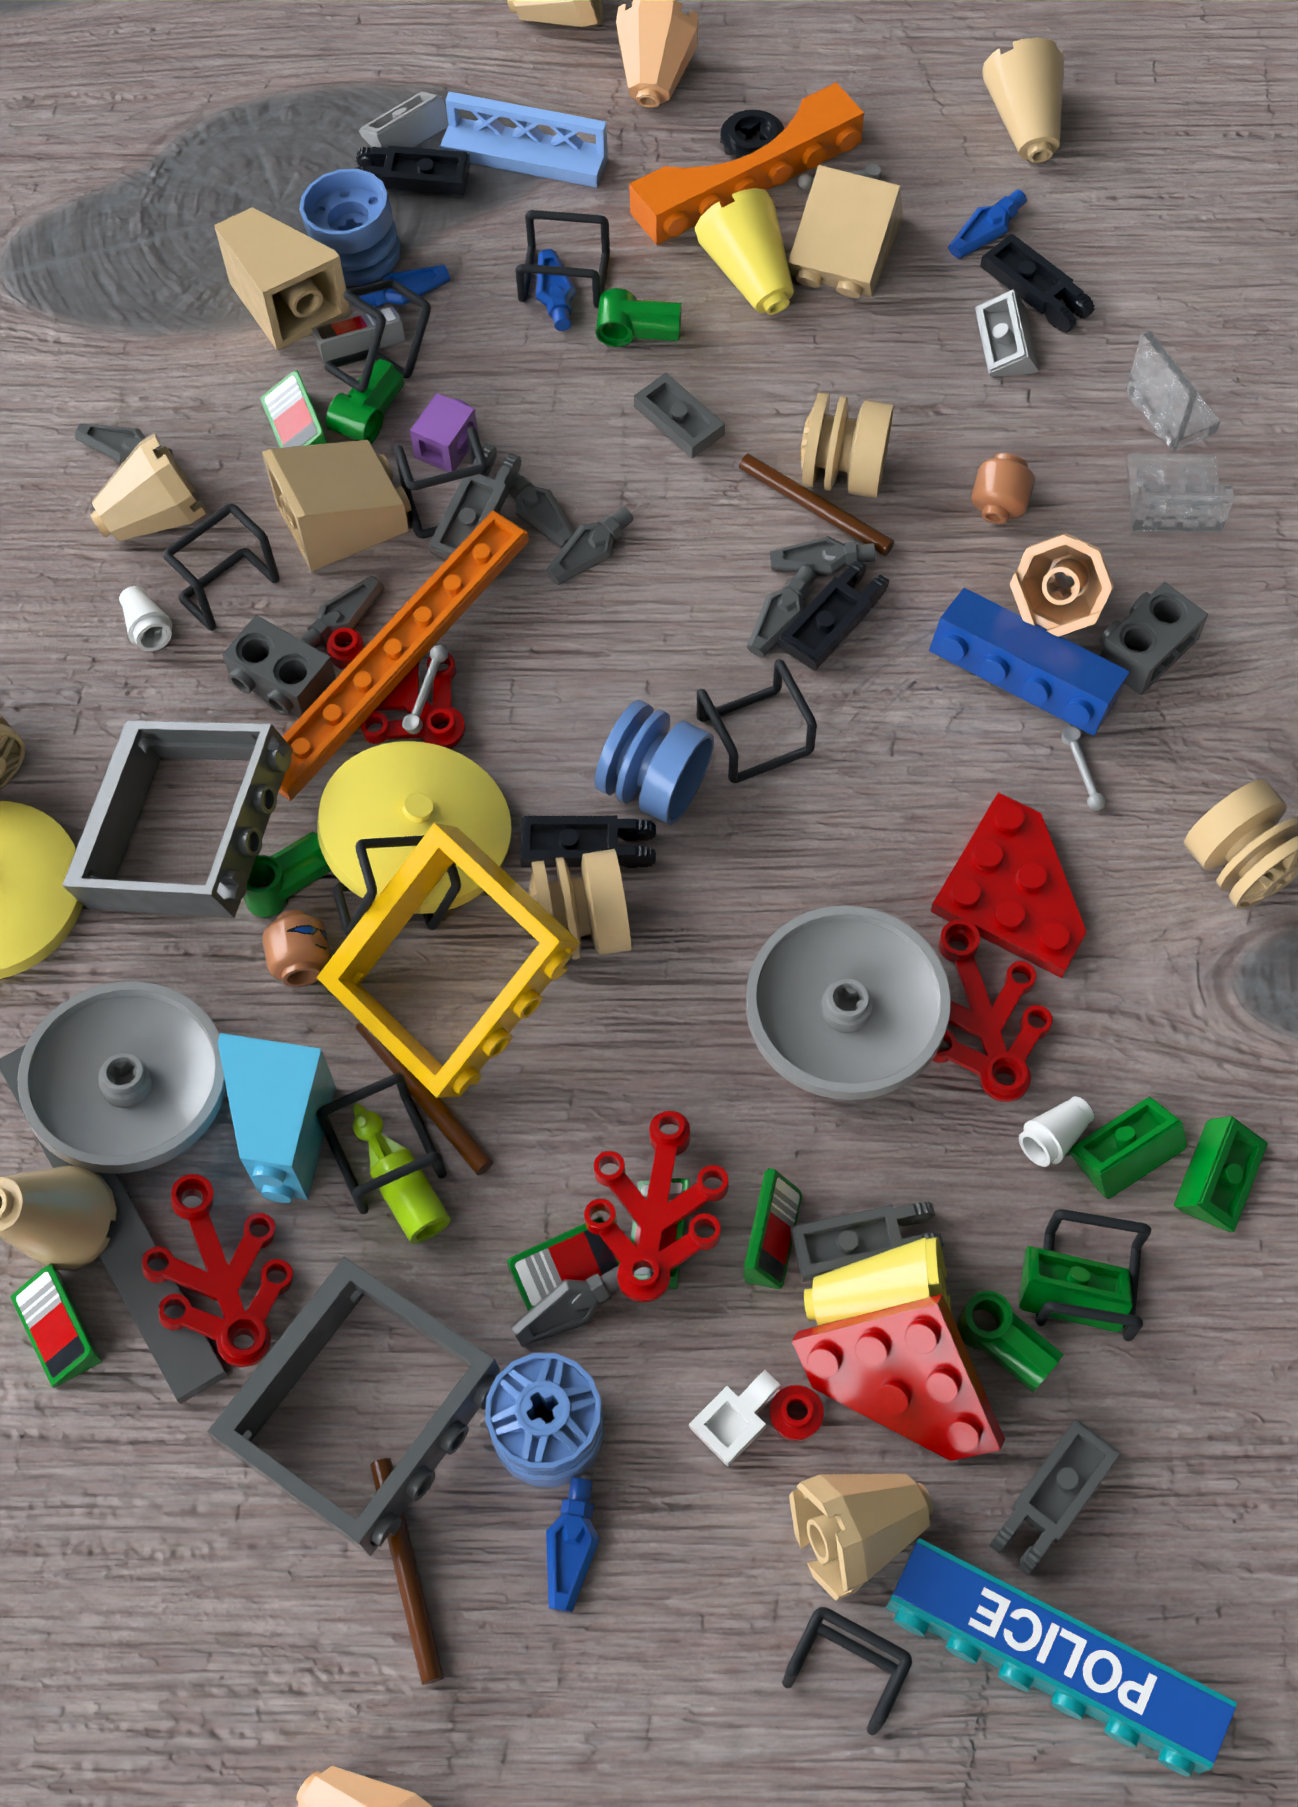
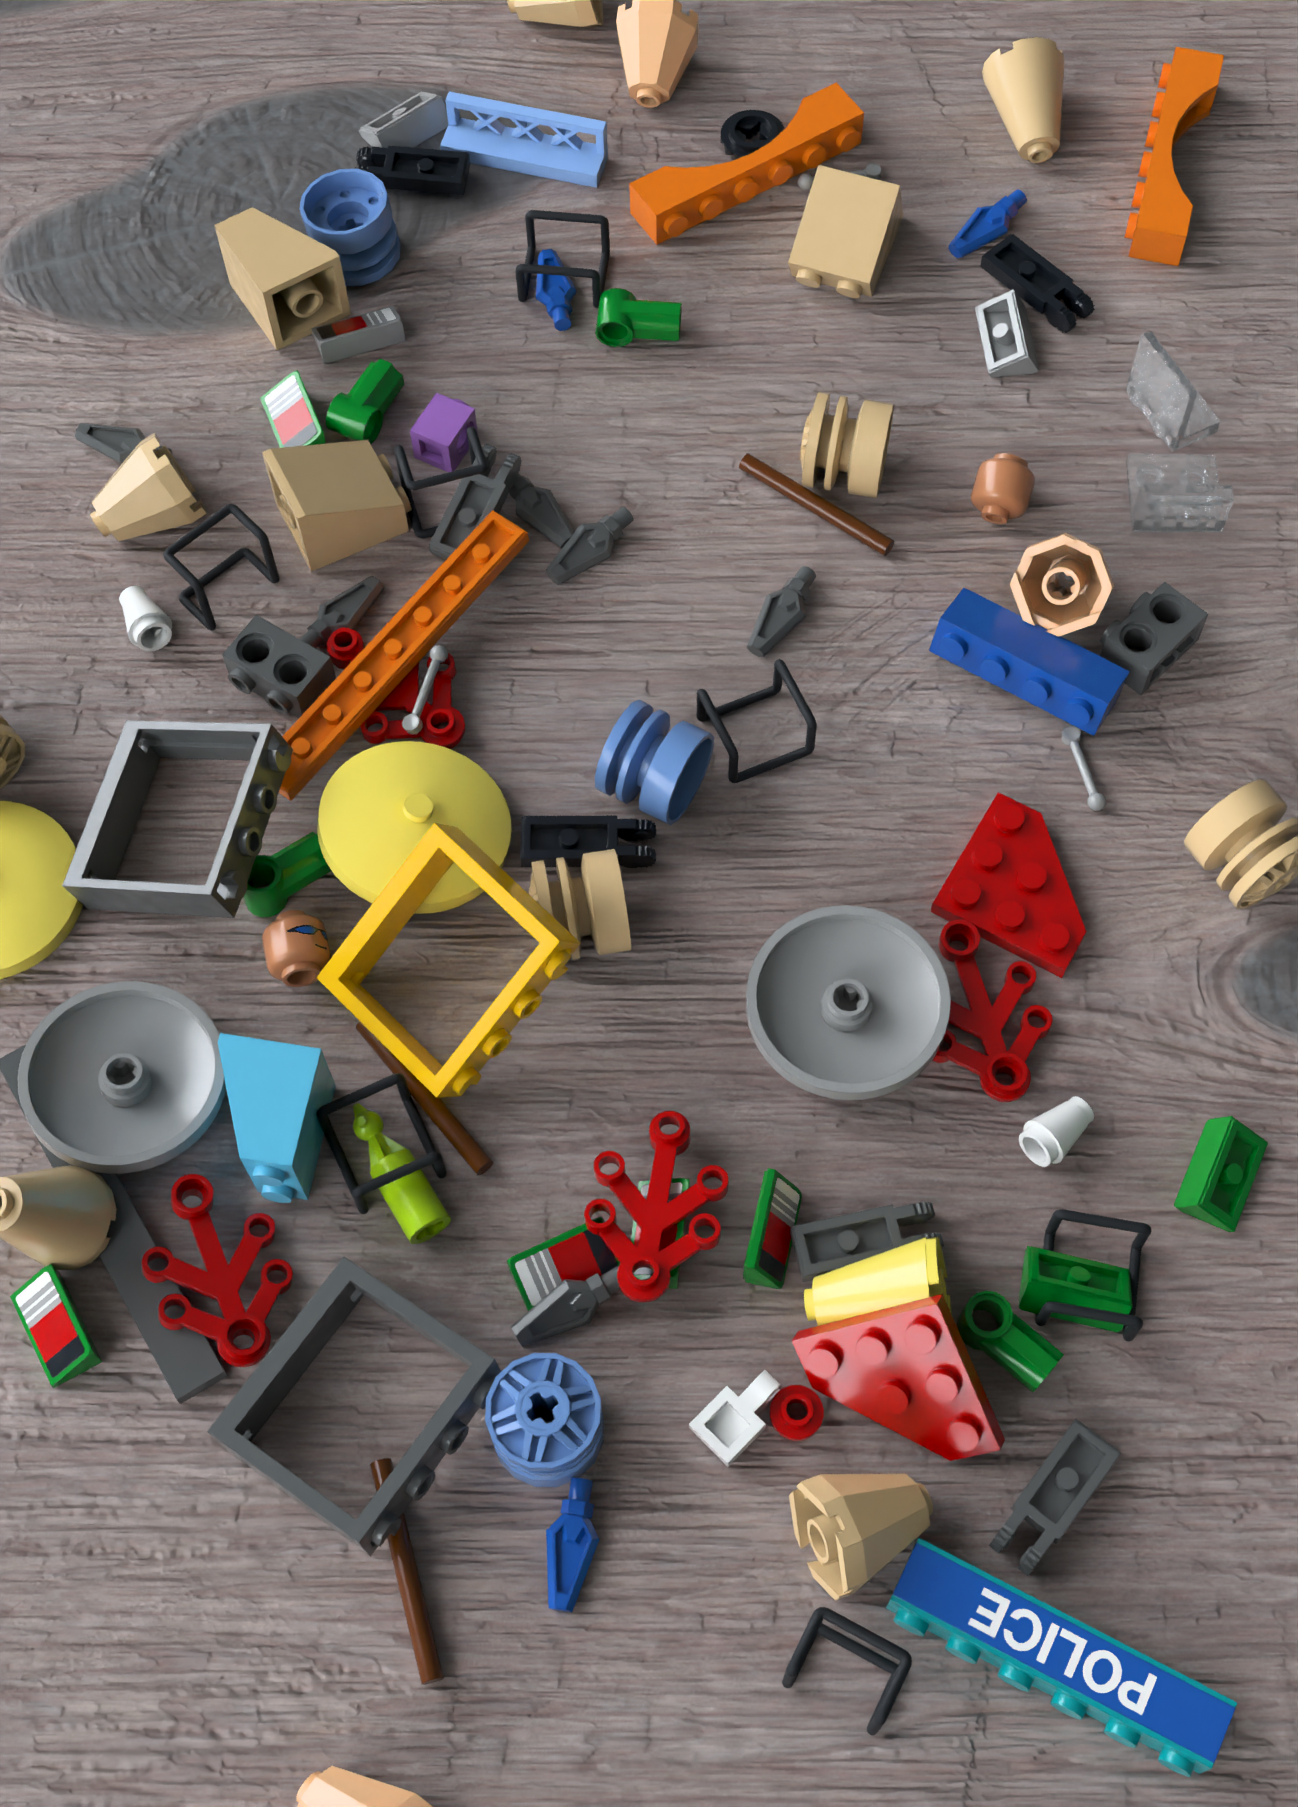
black piece [324,279,431,392] -> none
black piece [333,835,461,936] -> none
blue piece [358,265,450,310] -> none
dark grey plate [634,373,725,459] -> none
light yellow cone [695,188,794,315] -> none
dark grey piece [770,536,875,575] -> none
black hinge [778,560,889,671] -> none
green slope [1069,1096,1187,1199] -> none
none -> orange arch [1124,47,1224,266]

